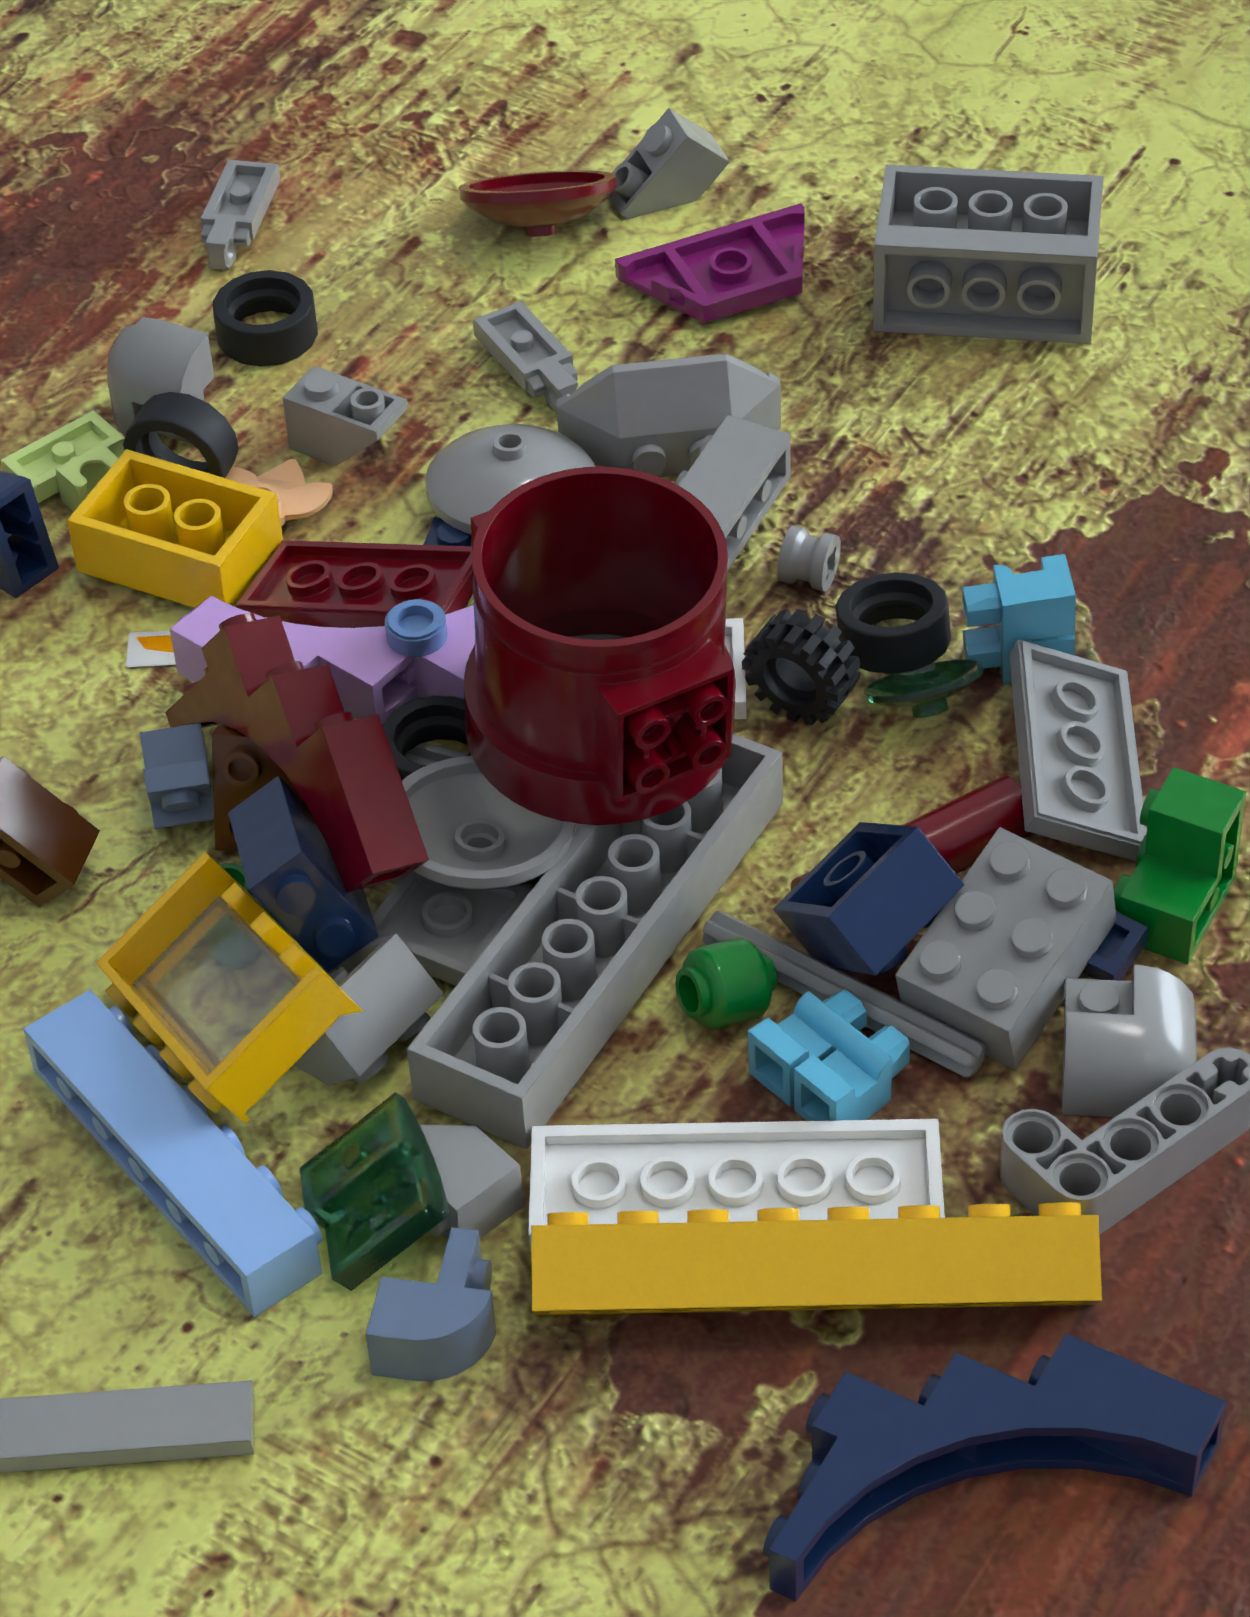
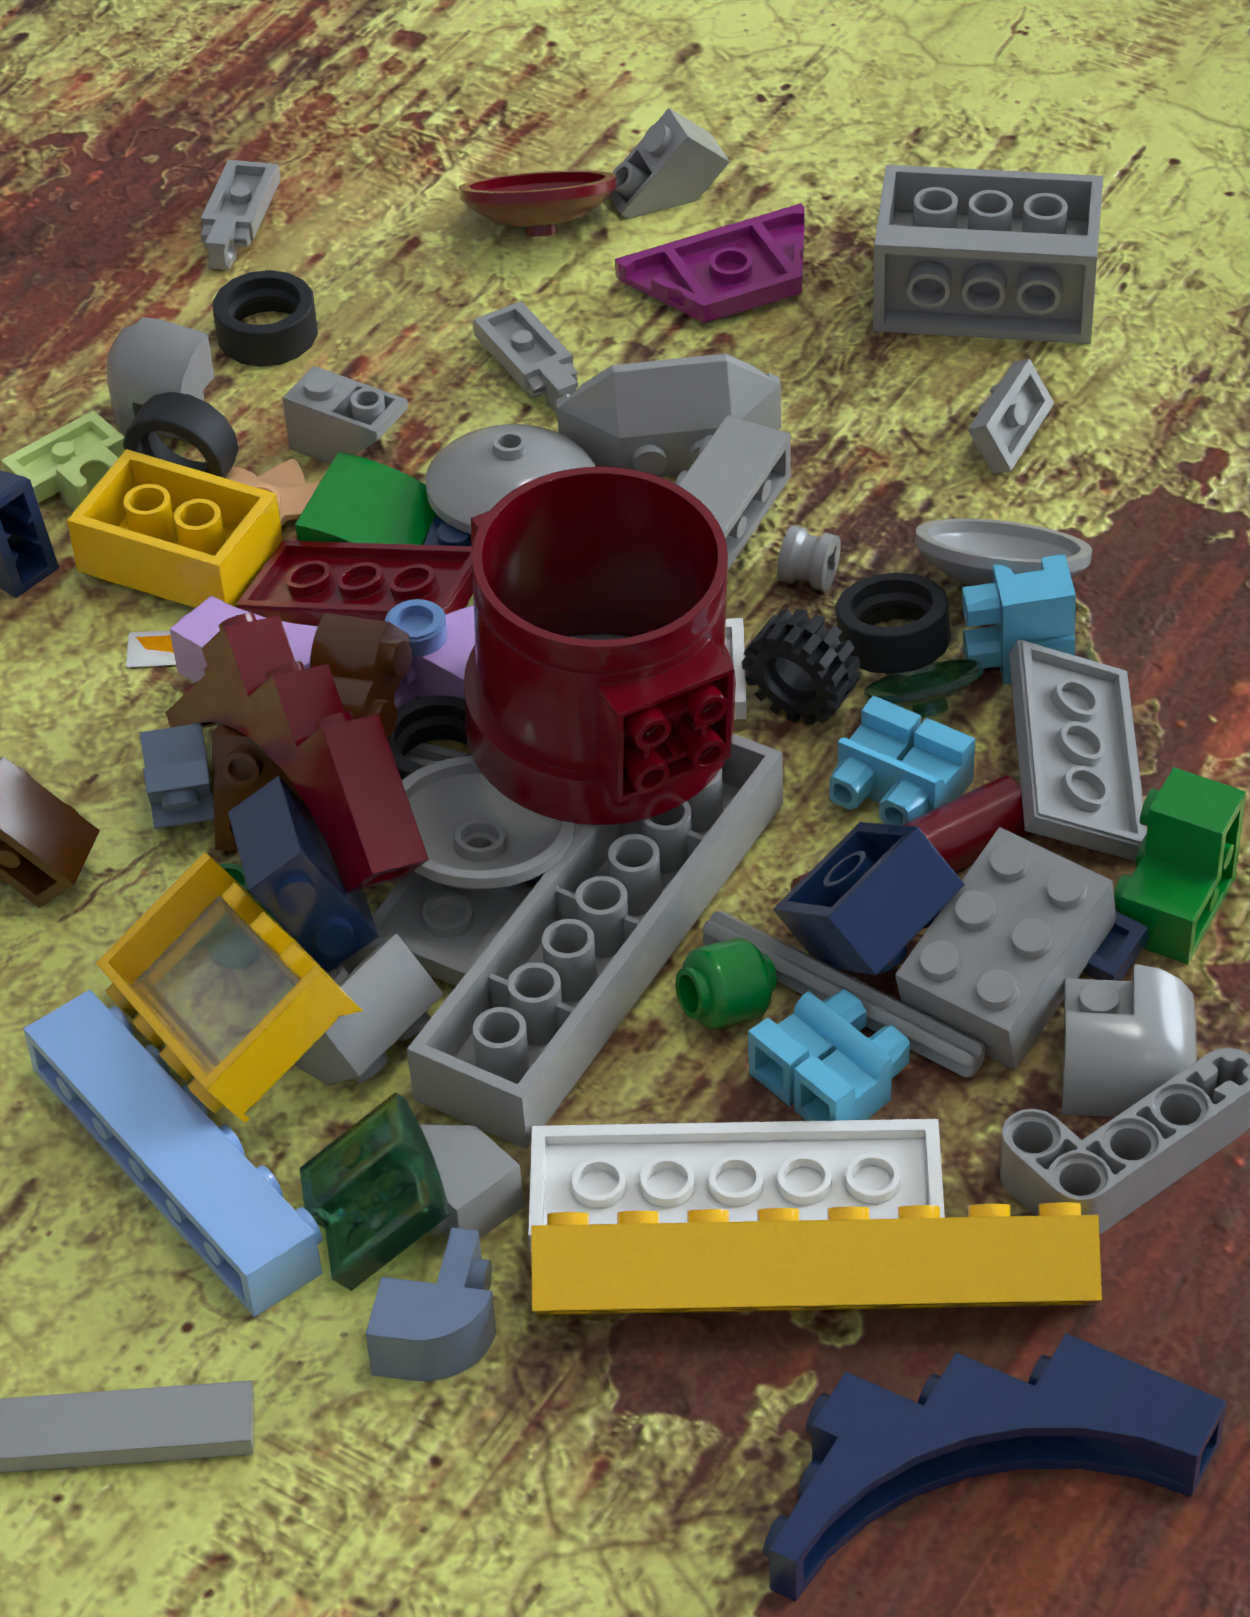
none -> green slope [295,451,440,545]
none -> reddish brown brick [310,613,412,737]
none -> medium azure hips [829,695,975,825]
none -> light grey dish [914,518,1092,586]
none -> light grey plate [968,359,1054,474]

